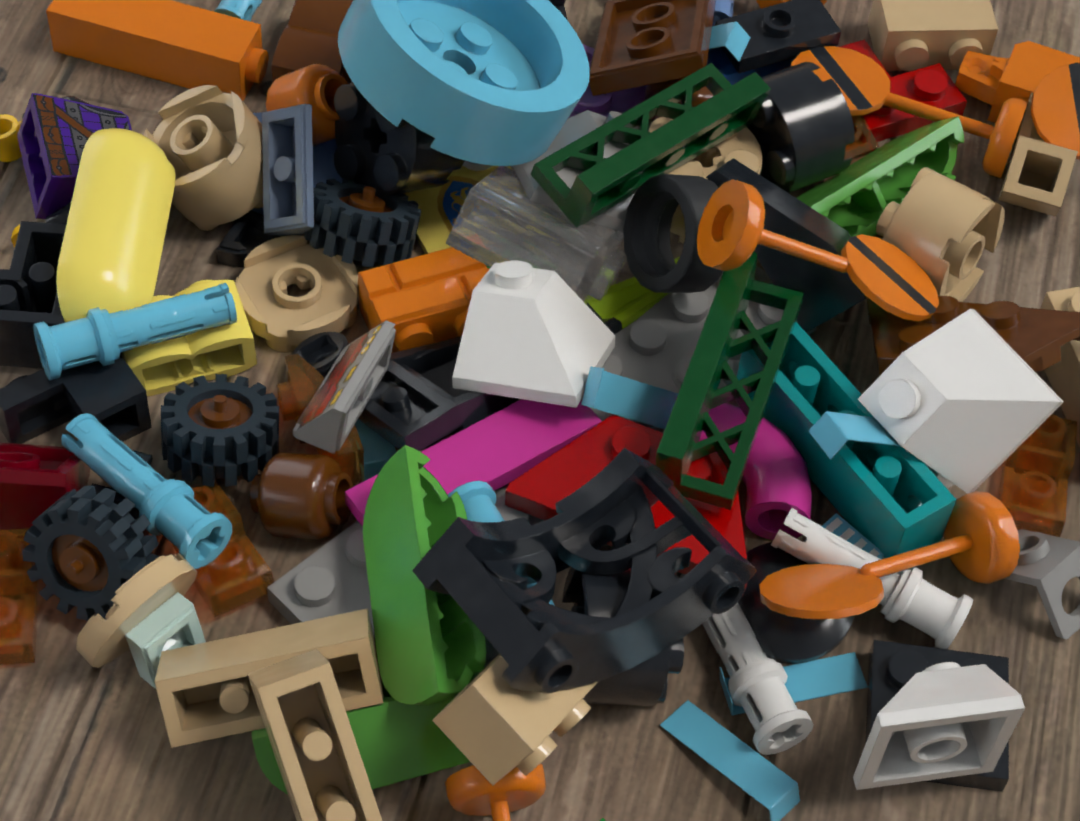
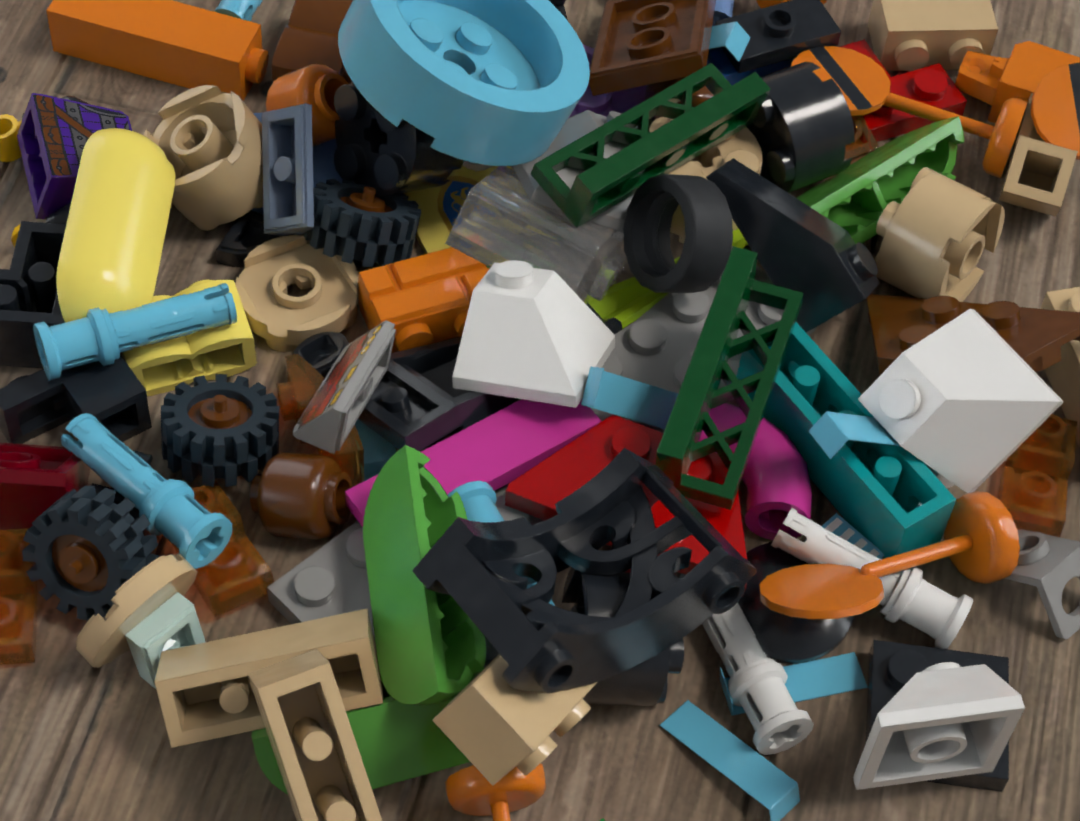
orange piece [697,179,939,322] -> none

